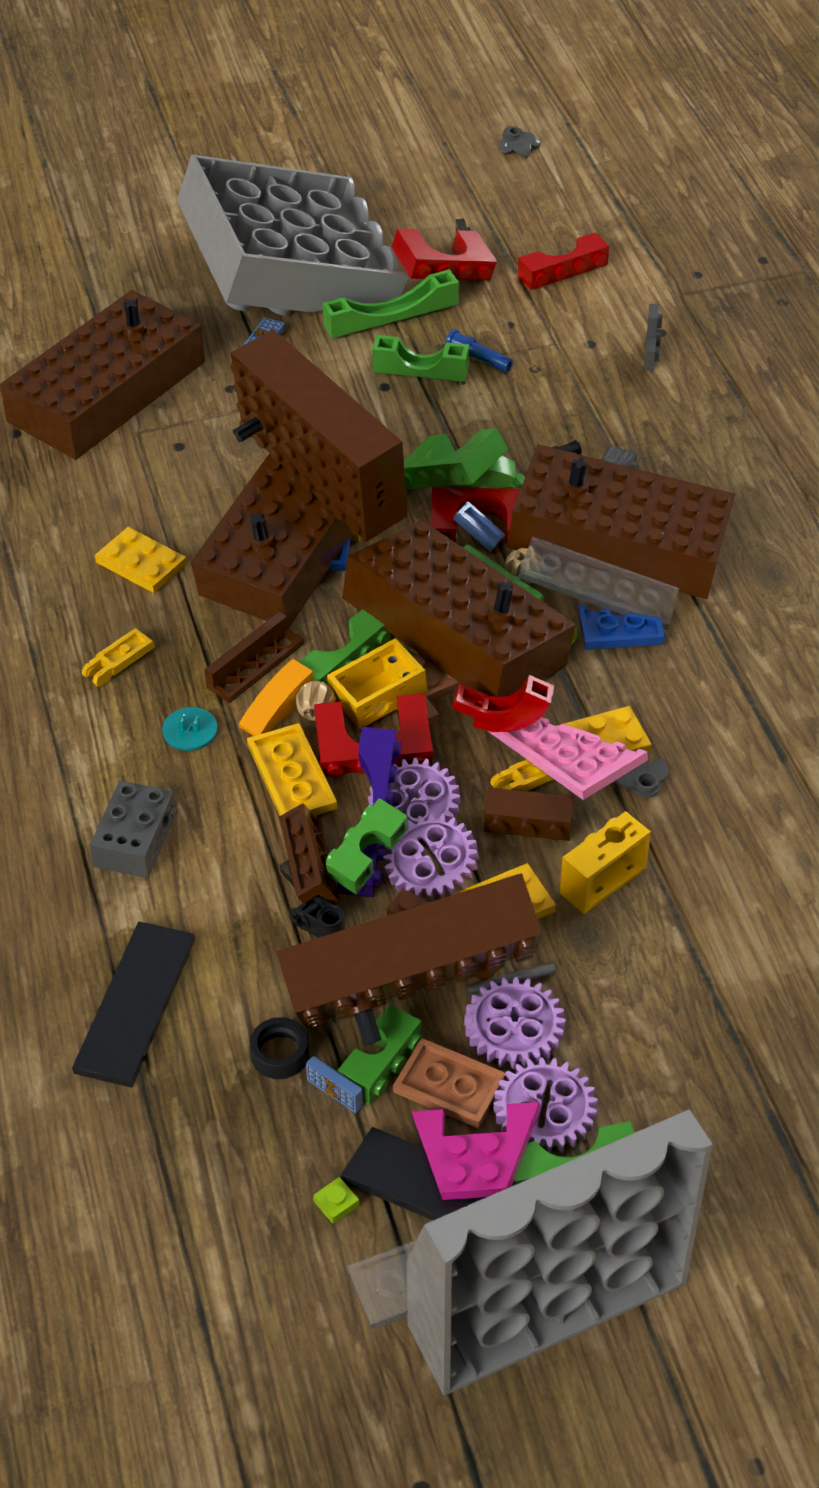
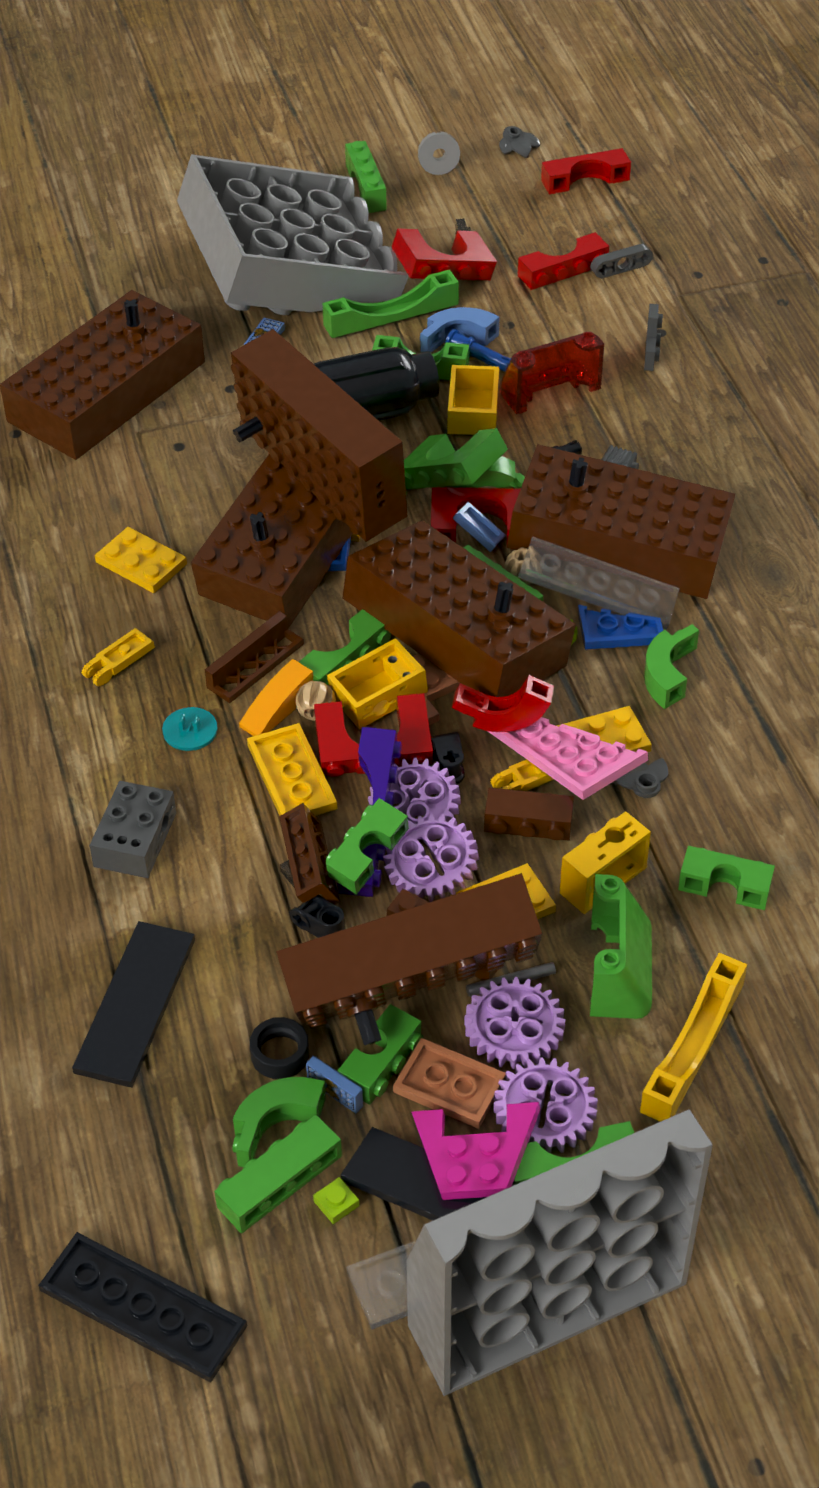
none -> black tile [38,1232,247,1383]
none -> bright green brick [214,1115,342,1234]
none -> bright green arch [232,1077,326,1167]
none -> black piece [314,347,440,421]
none -> bright green arch [345,141,387,213]
none -> light grey tile [418,132,460,175]
none -> medium blue arch [420,307,500,353]
none -> black piece [431,732,465,784]
none -> yellow piece [447,365,499,435]
none -> clear red windscreen [500,332,604,414]
none -> red arch [541,148,631,194]
none -> dark grey beam [590,244,653,278]
none -> bright green windscreen [590,874,652,1019]
none -> yellow arch [640,953,748,1122]
none -> bright green arch [644,624,699,709]
none -> bright green arch [678,845,775,910]

